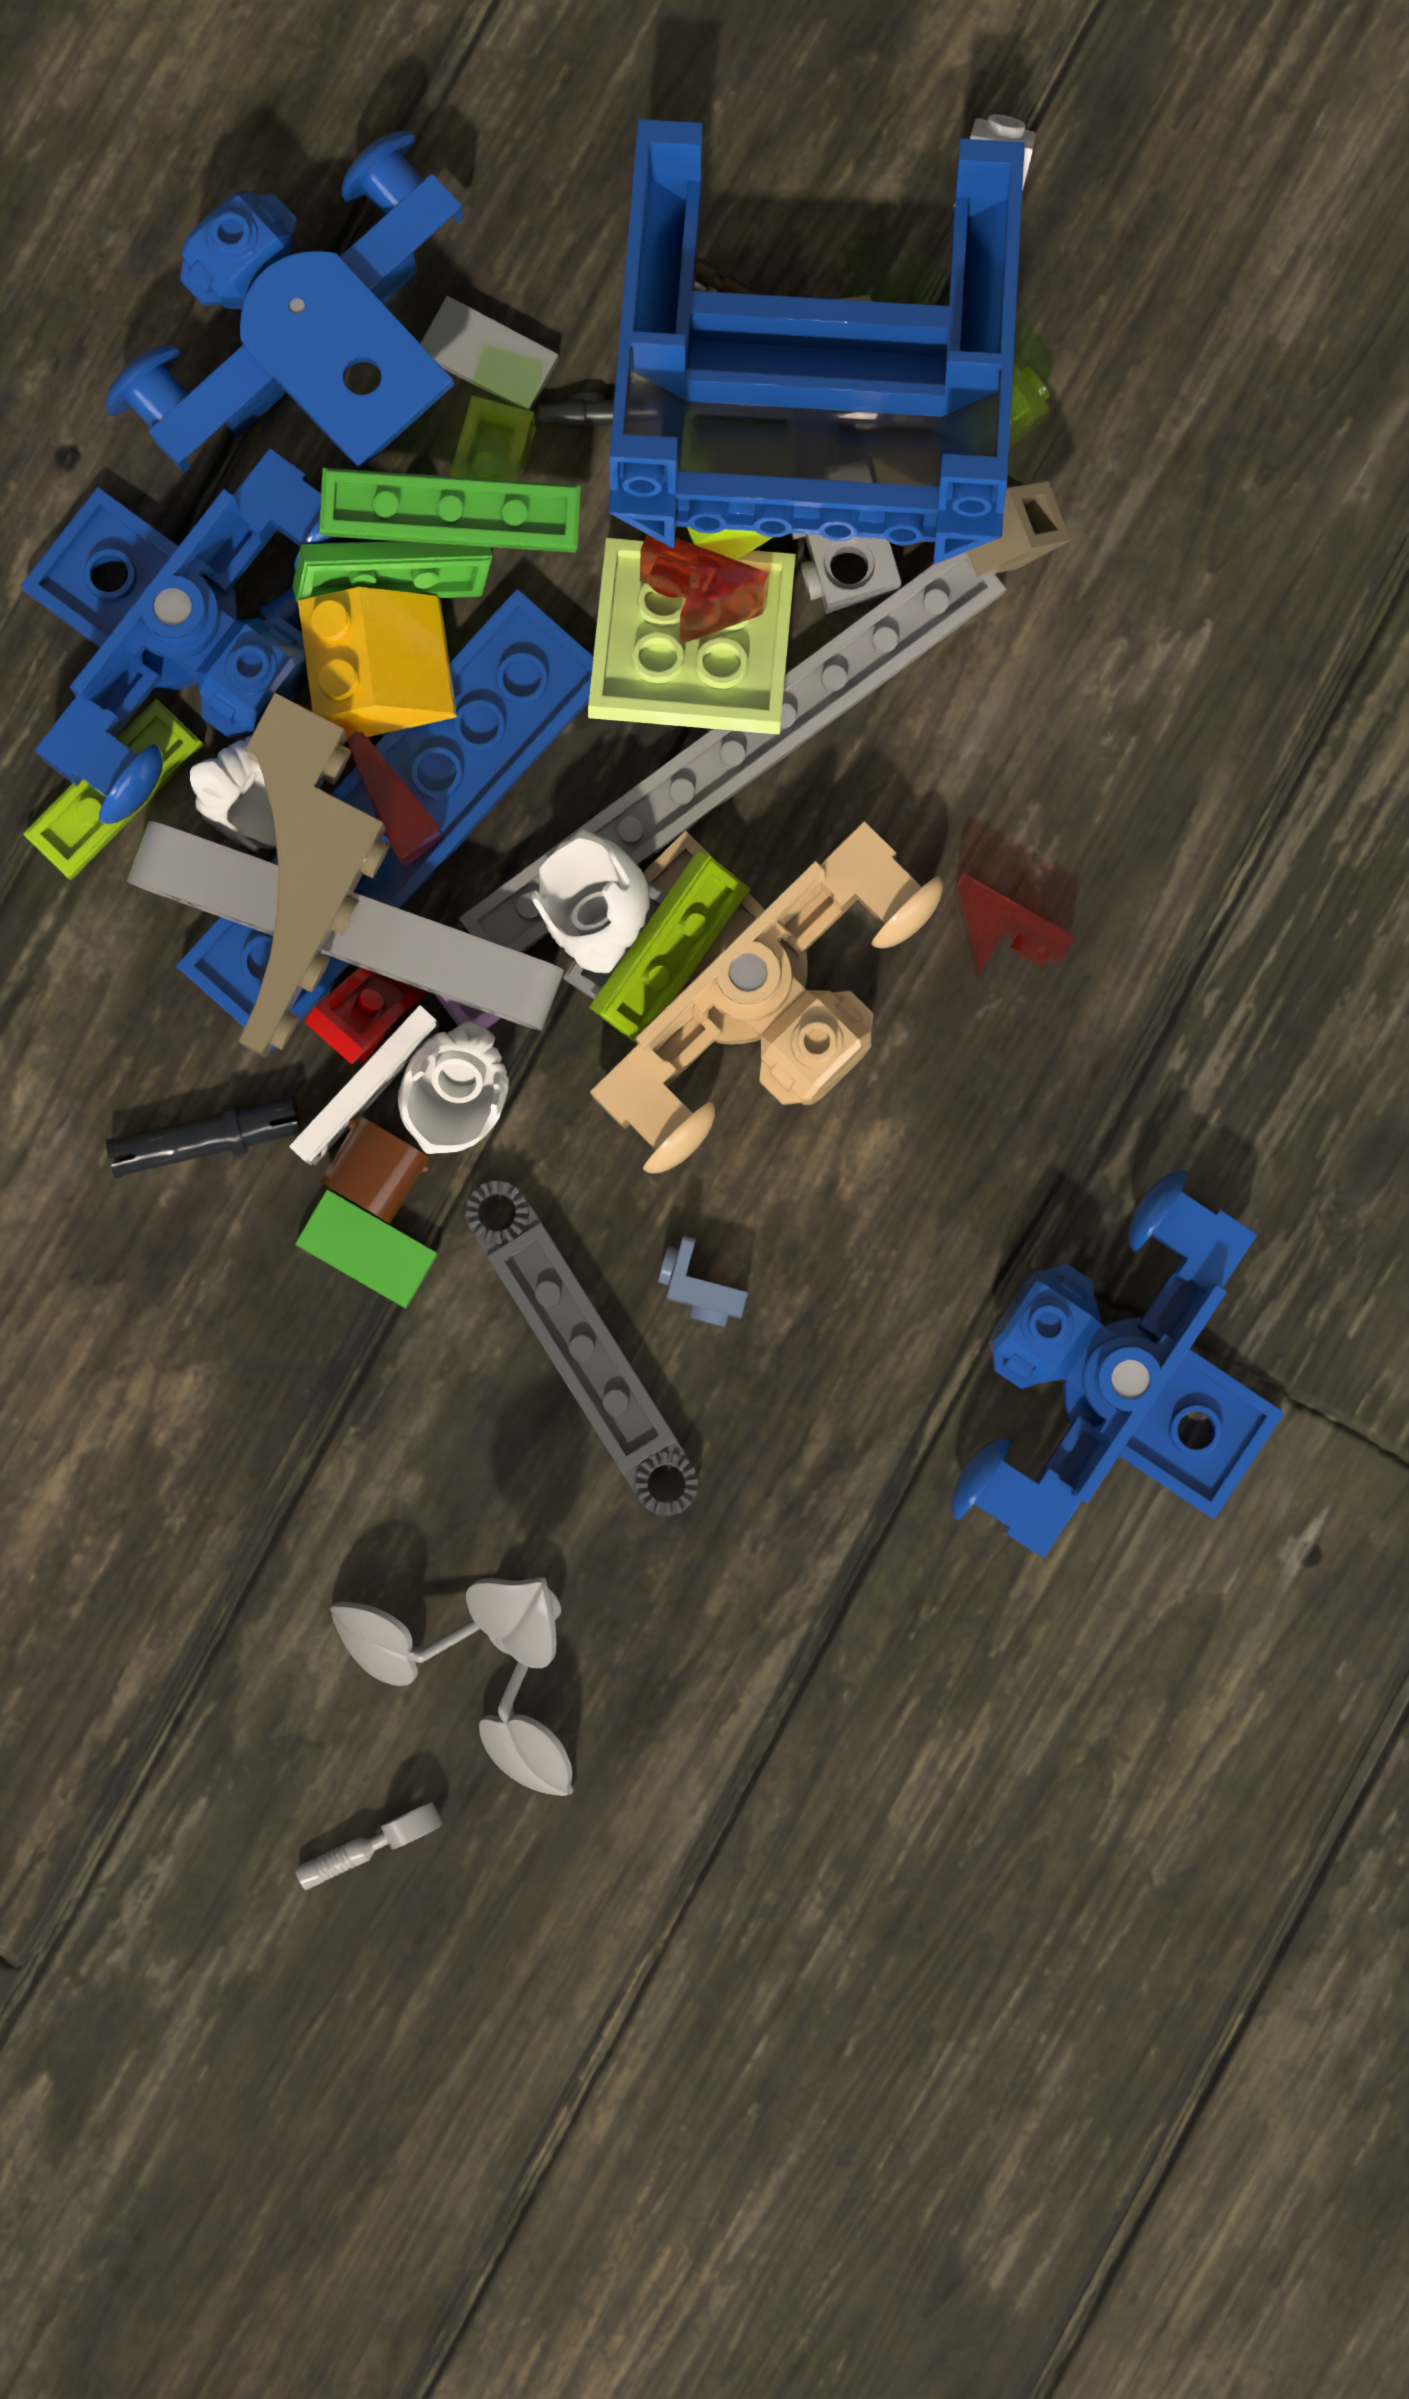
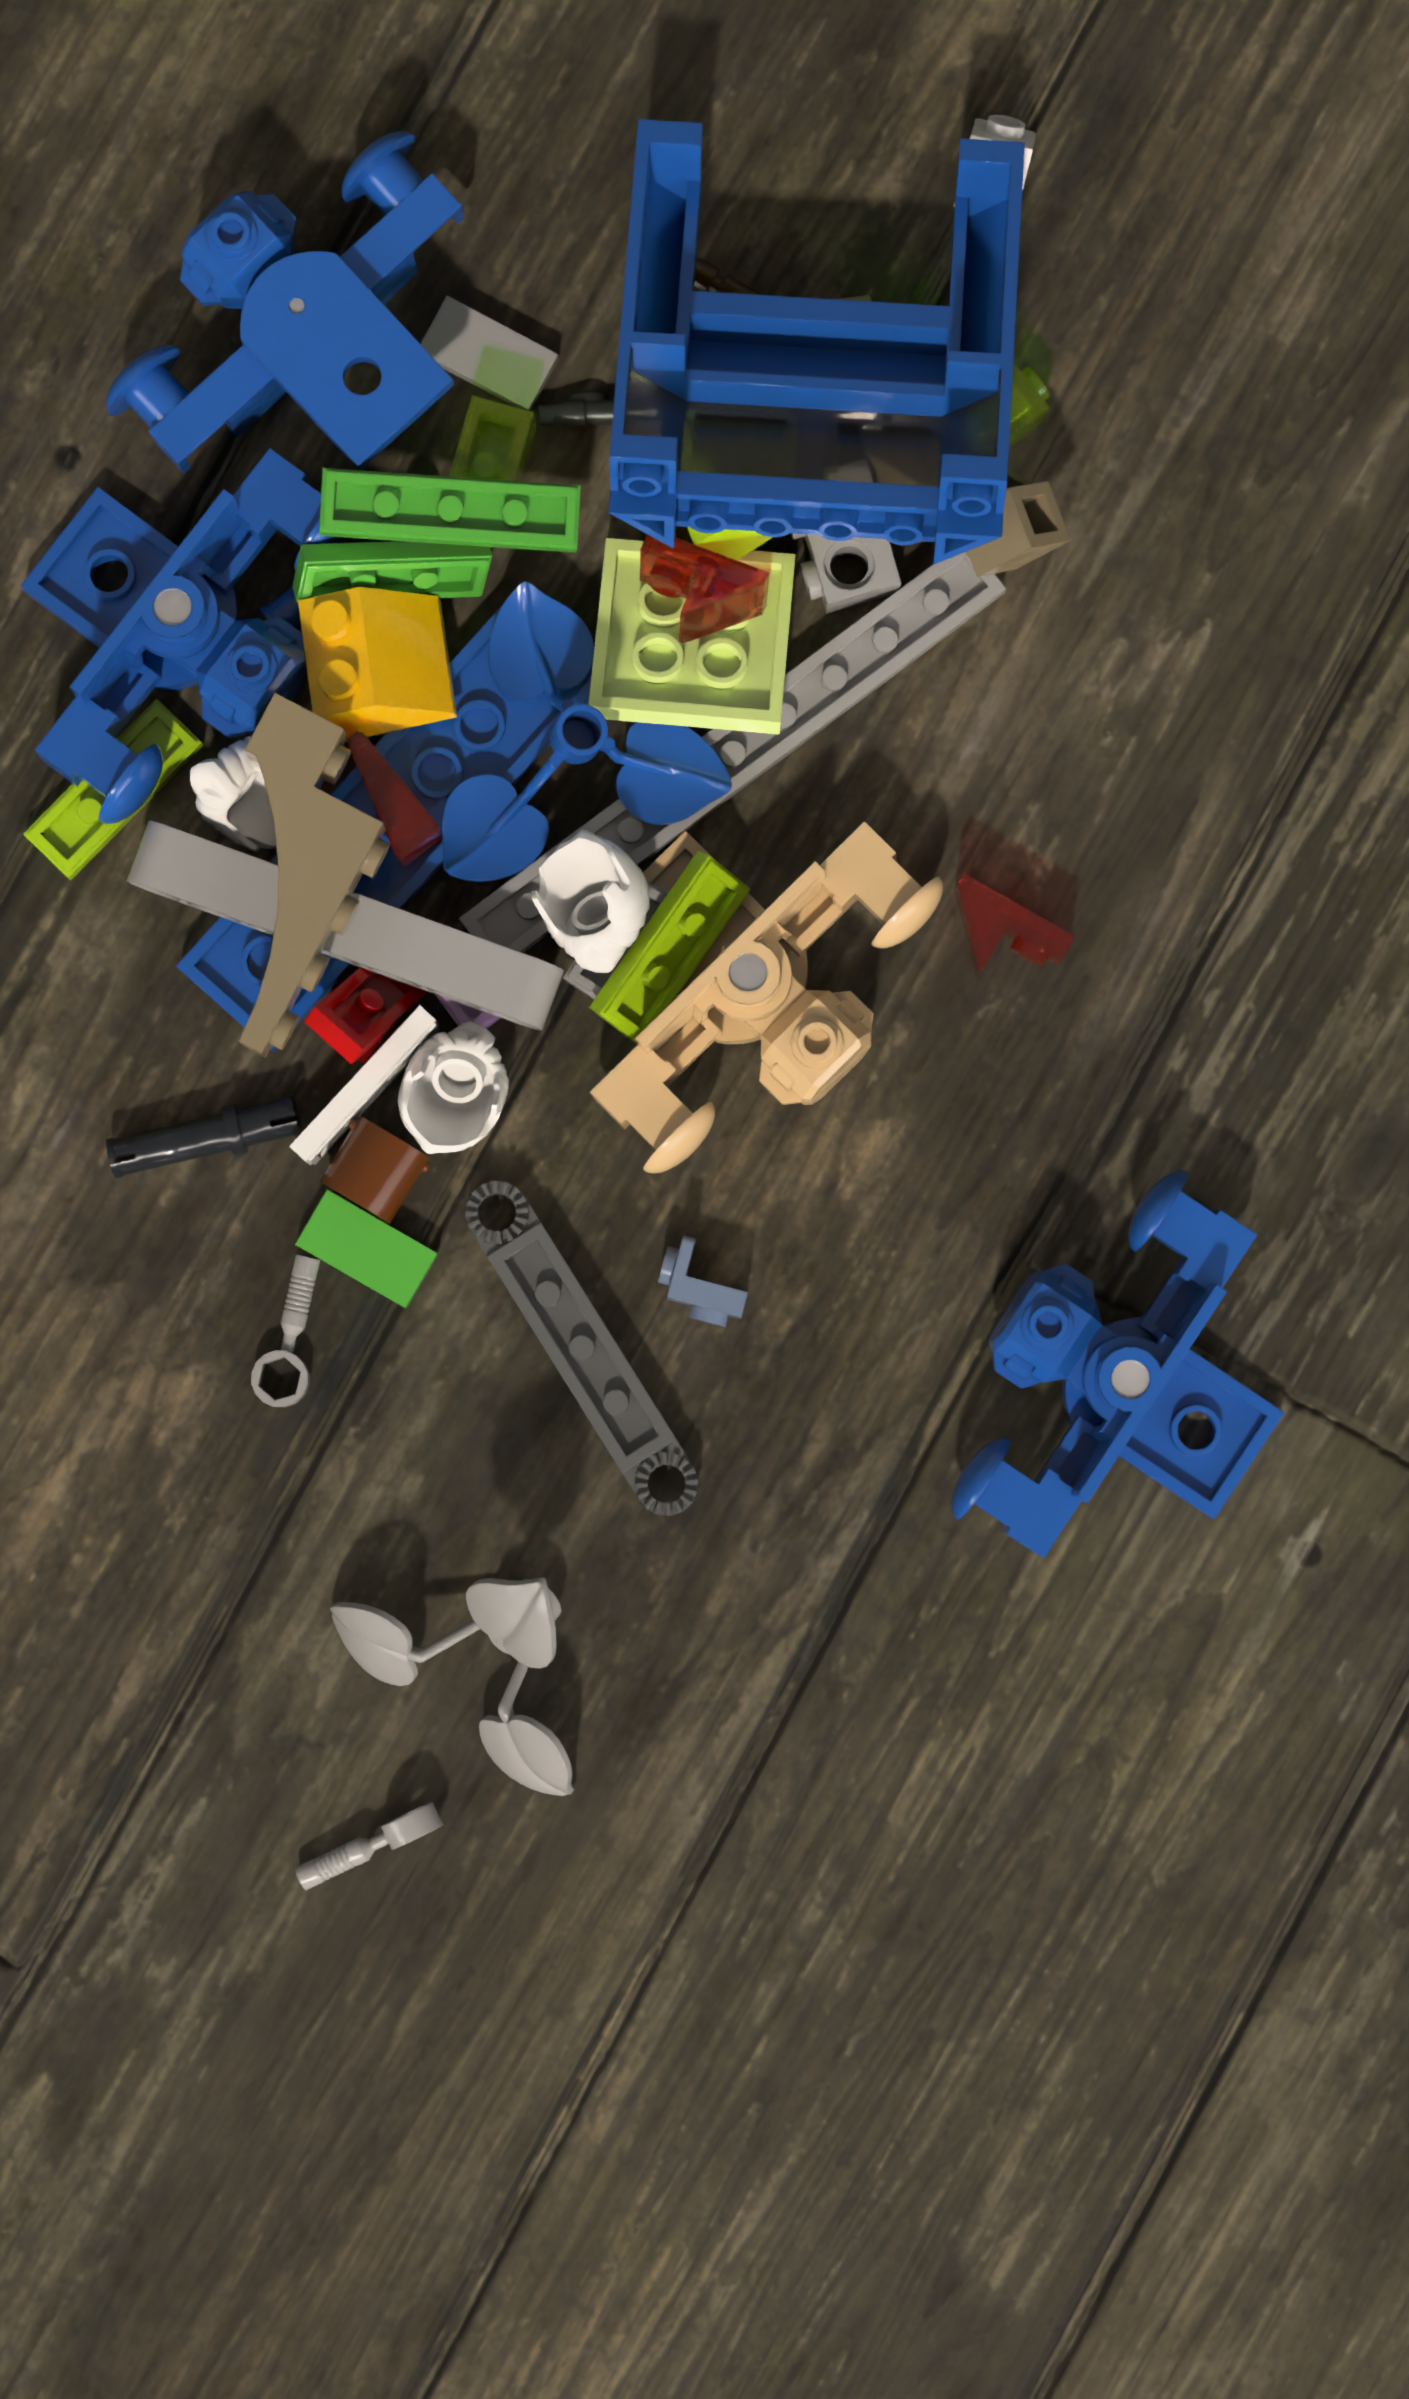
none -> light grey piece [251,1255,321,1407]
none -> blue plant [441,582,732,882]

